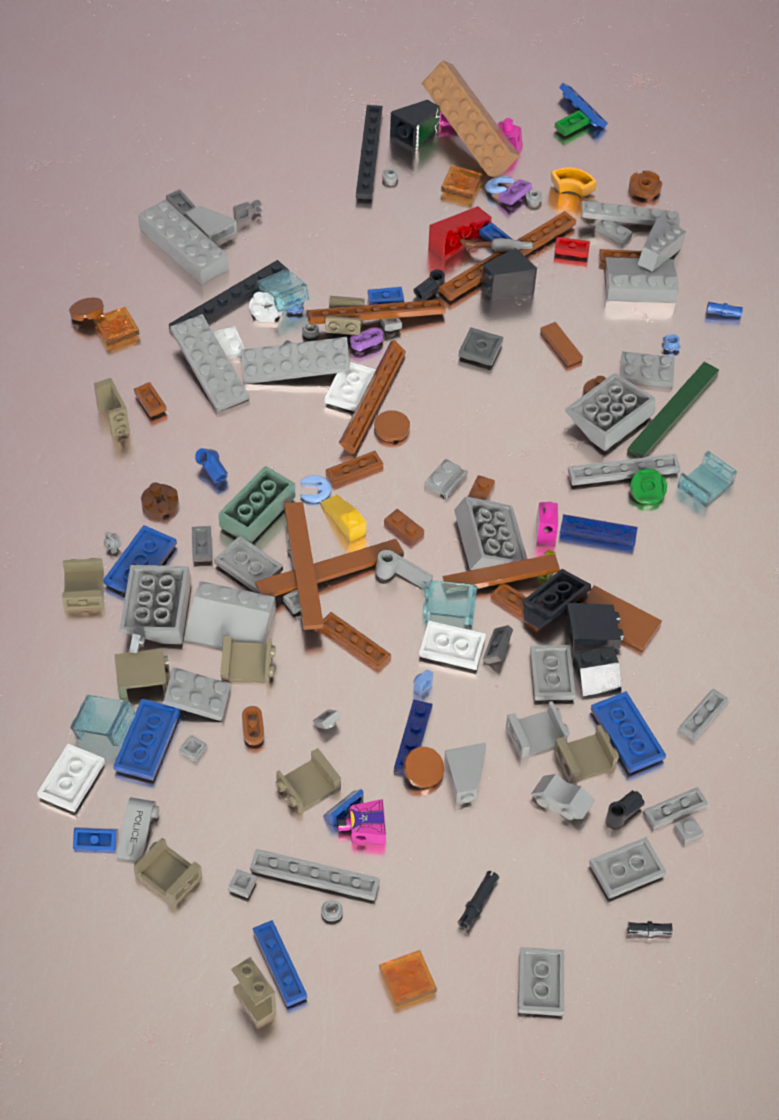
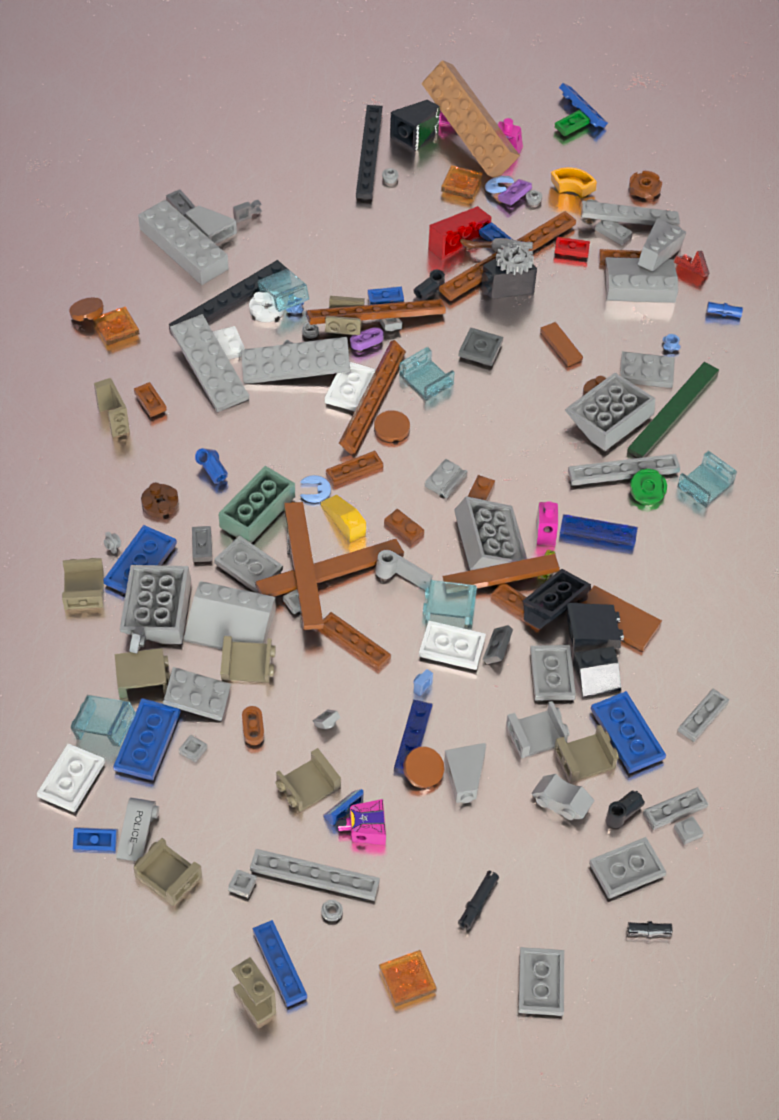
none -> clear light blue panel [399,347,455,400]
none -> light grey gear [496,242,534,275]
none -> clear red slope [674,250,710,277]

